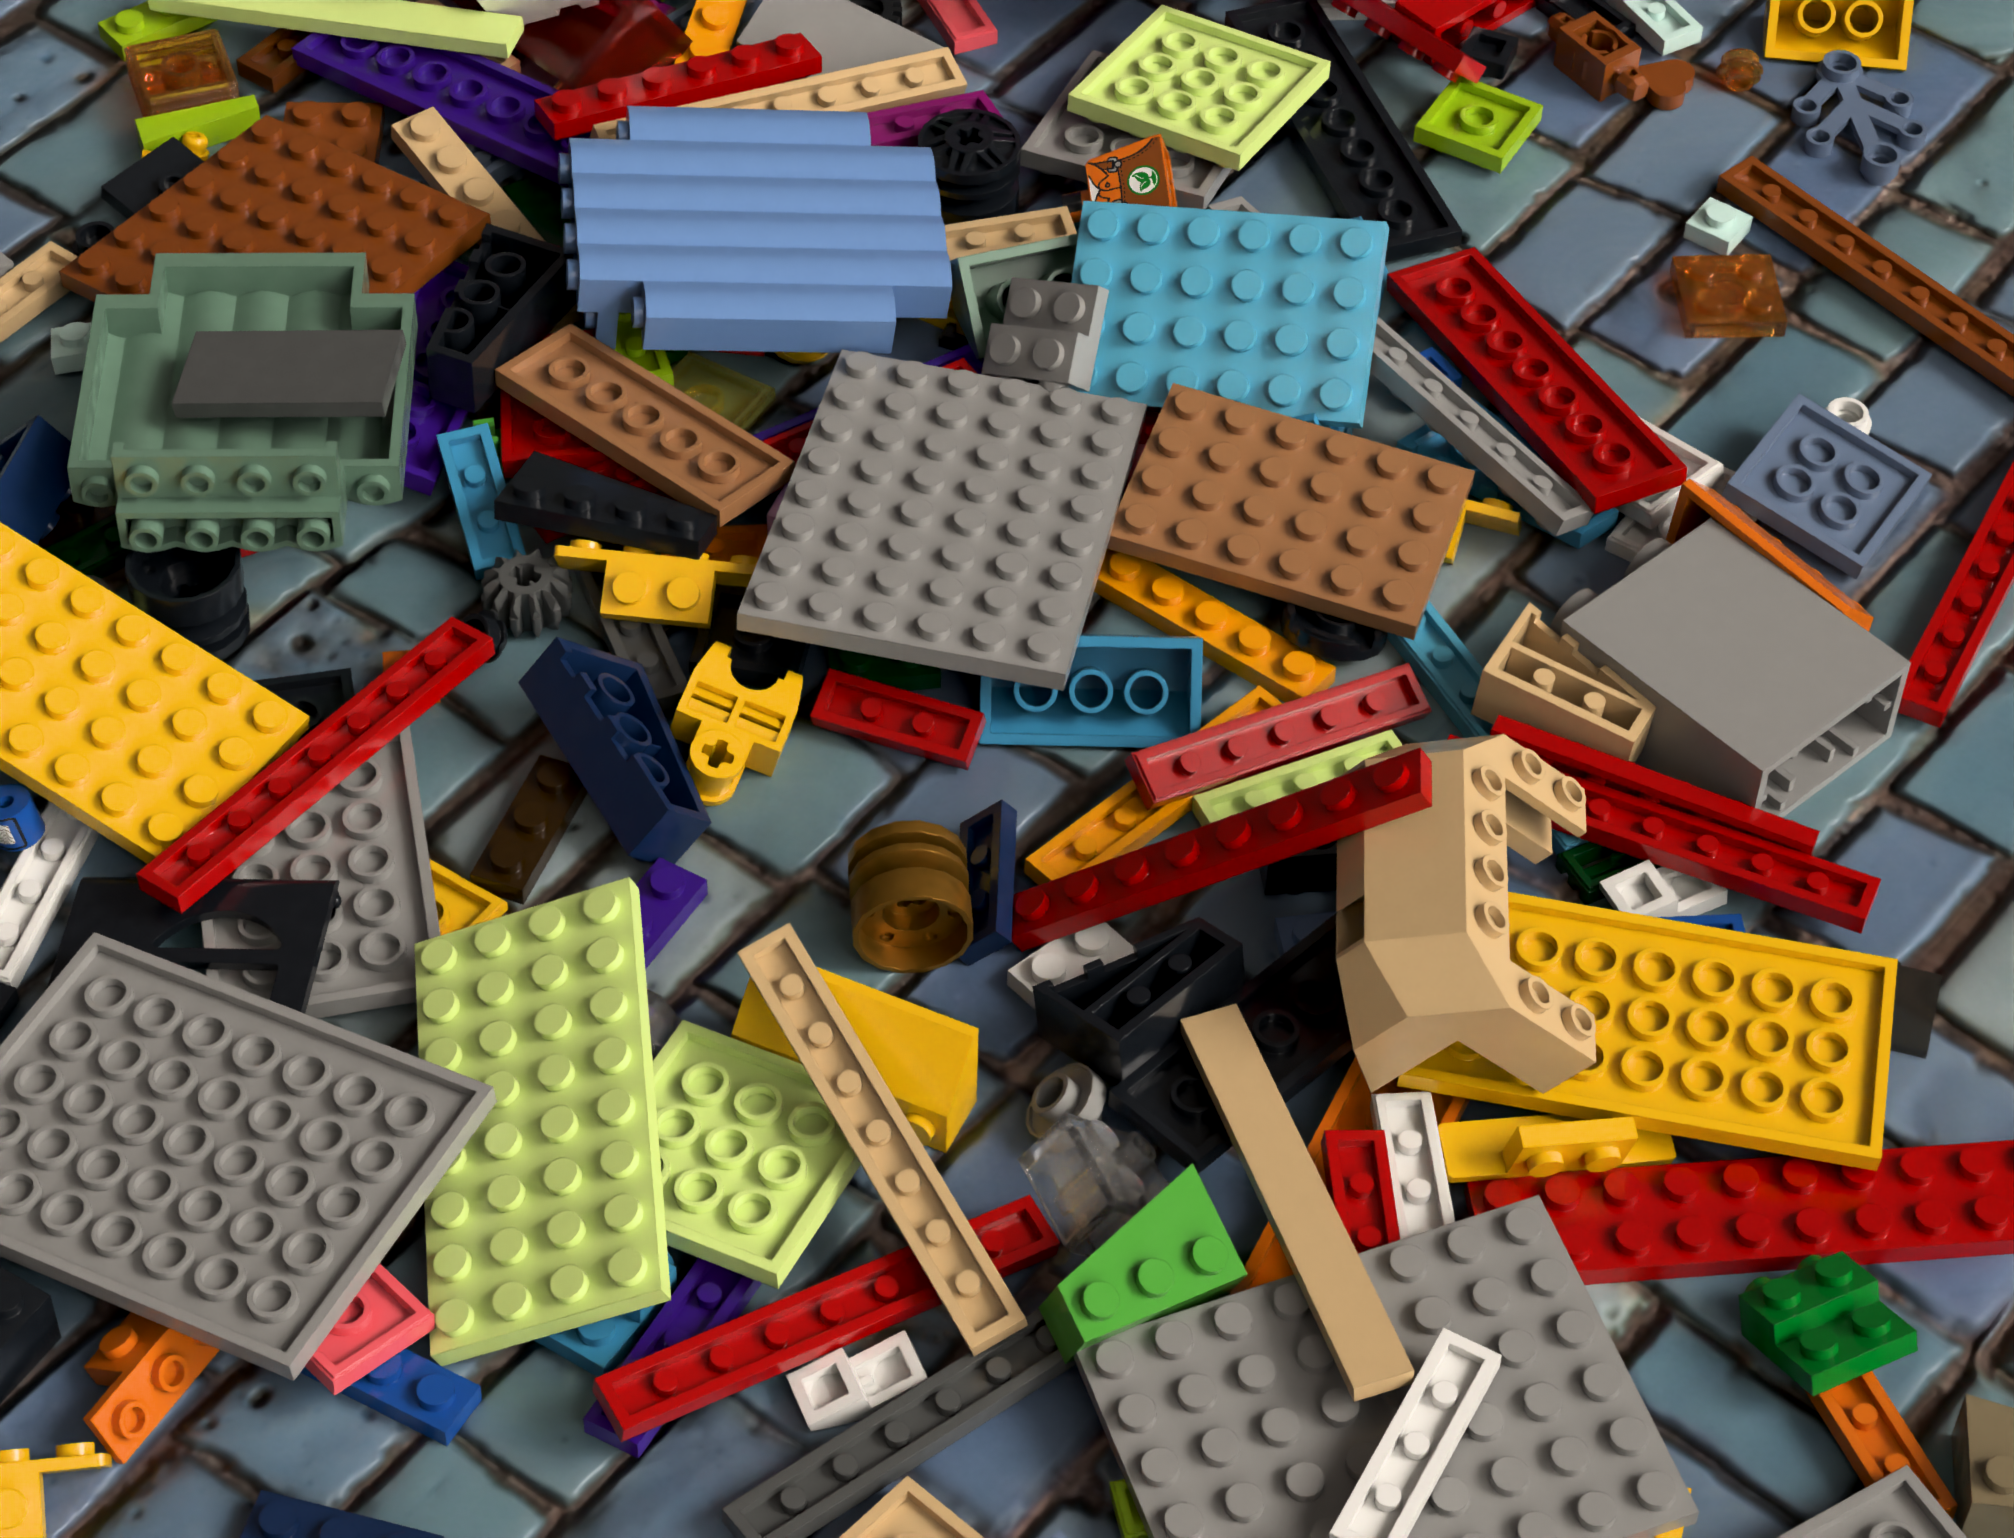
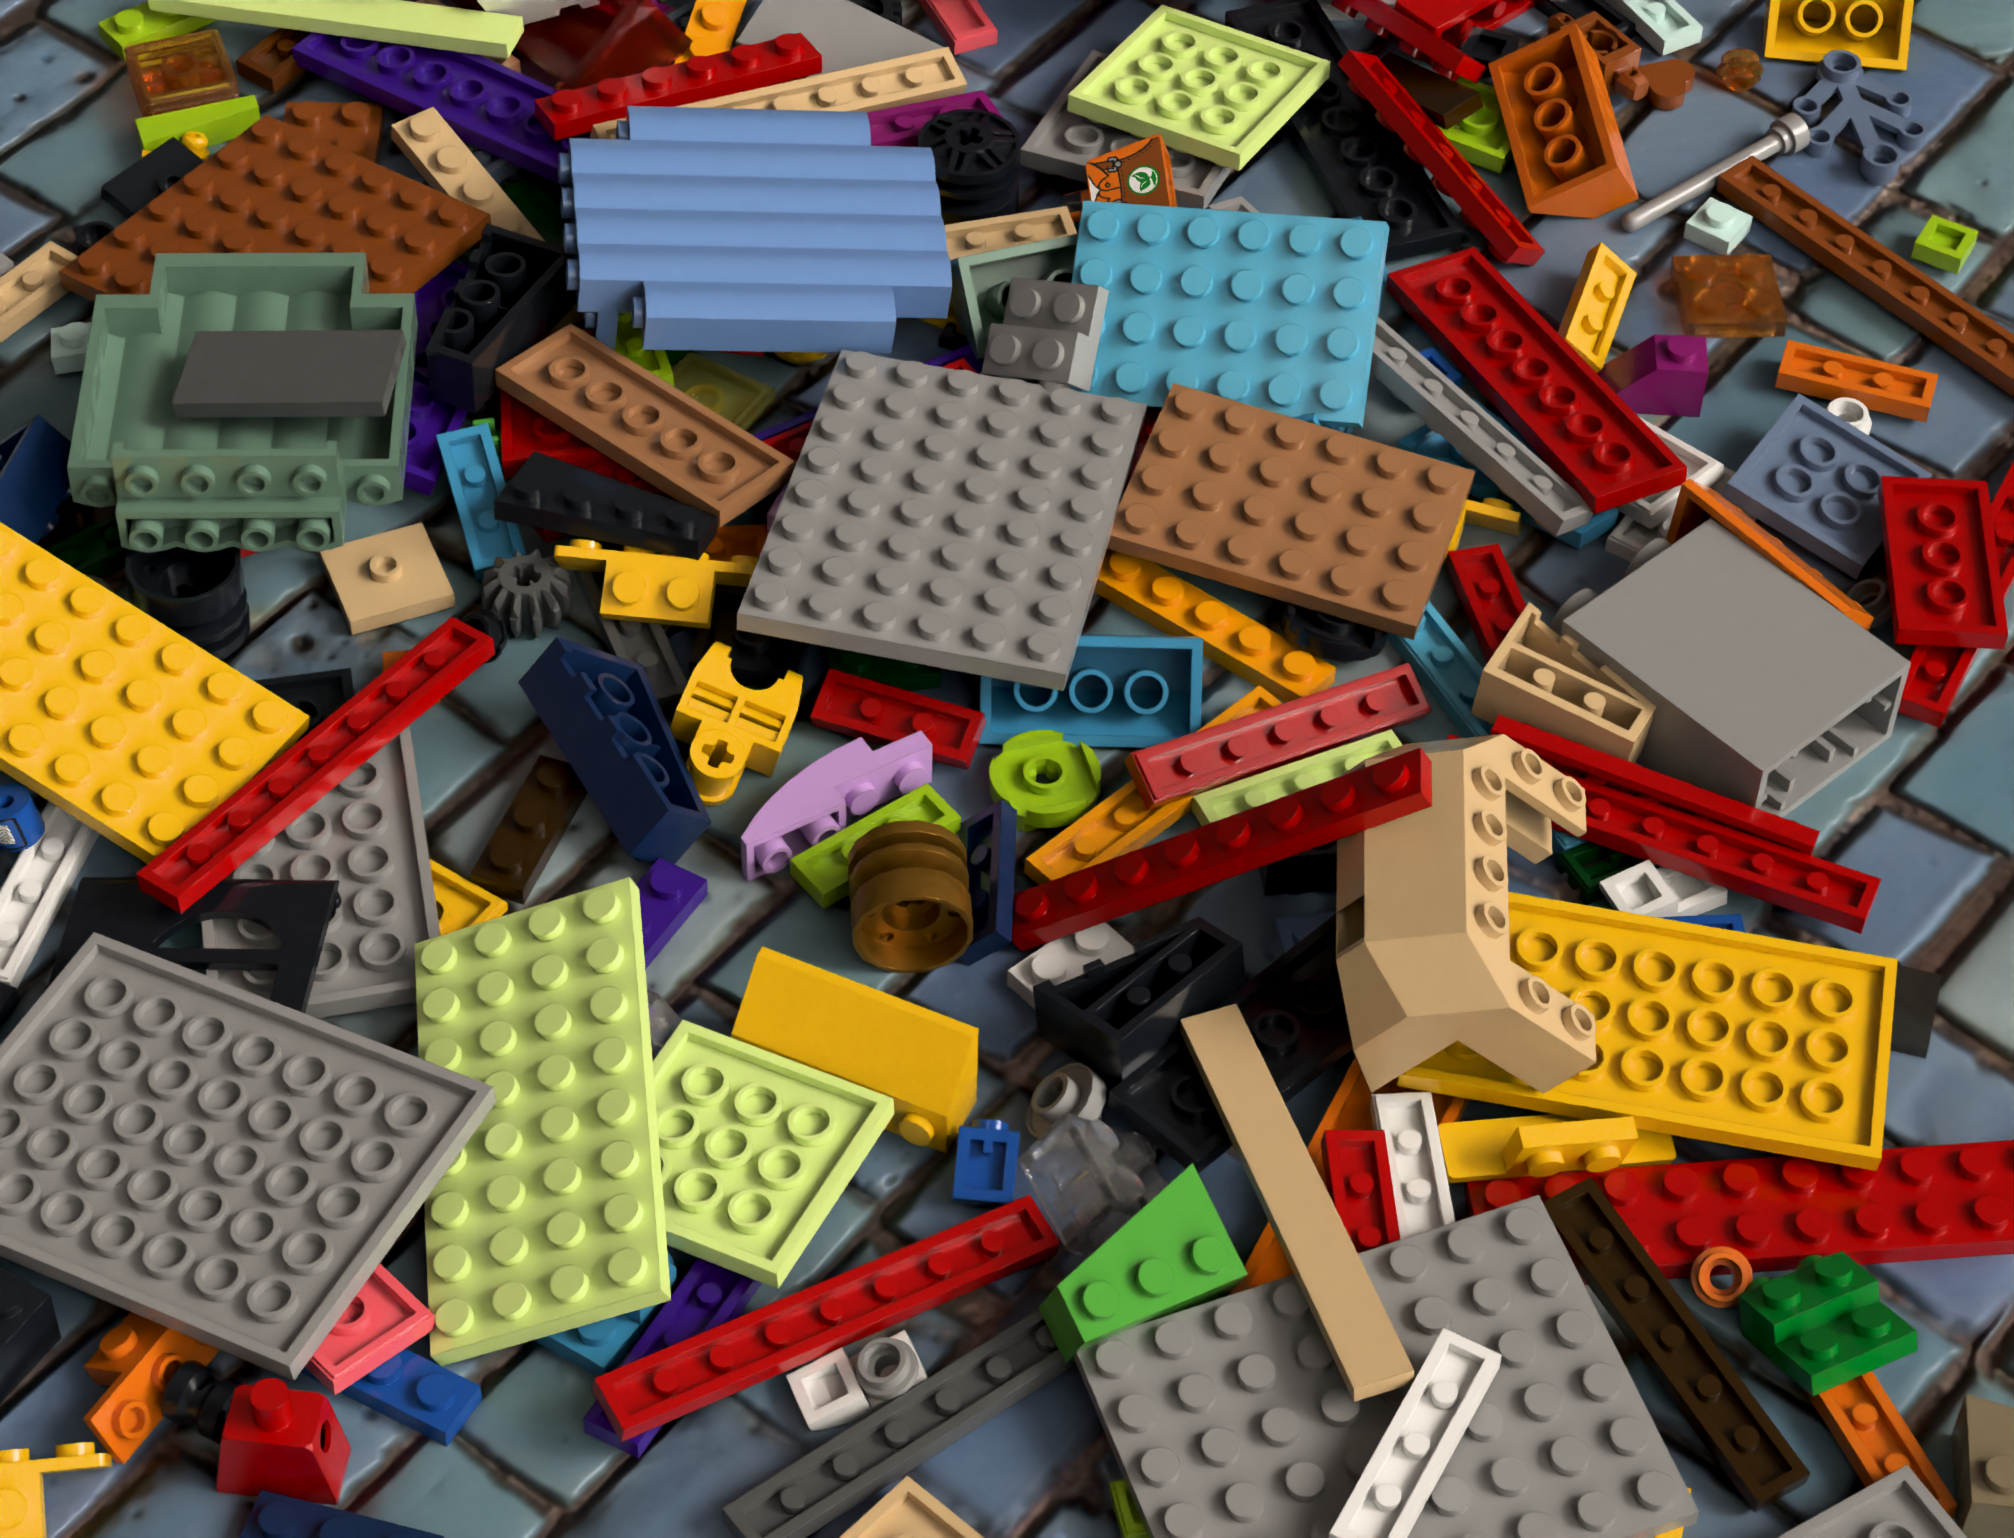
tan plate [737,922,1028,1357] -> none
none -> black wheel [161,1360,242,1444]
none -> red torso [216,1378,351,1505]
none -> tan plate [319,522,456,635]
none -> lavender slope [741,730,933,882]
none -> lime plate [790,783,961,909]
none -> light grey plate [855,1337,919,1400]
none -> blue bracket [952,1119,1020,1206]
none -> lime plate [989,730,1101,832]
none -> red plate [1338,50,1545,266]
none -> dark brown tile [1379,52,1483,130]
none -> red plate [1446,544,1526,663]
none -> orange slope [1488,23,1639,219]
none -> dark brown plate [1543,1177,1810,1513]
none -> yellow plate [1557,242,1637,373]
none -> magenta slope [1597,334,1708,417]
none -> light grey piece [1621,113,1810,232]
none -> orange plate [1690,1246,1753,1308]
none -> orange plate [1775,340,1939,422]
none -> dark grey plate [1846,579,1892,628]
none -> red plate [1878,476,2008,649]
none -> lime plate [1911,214,1979,274]

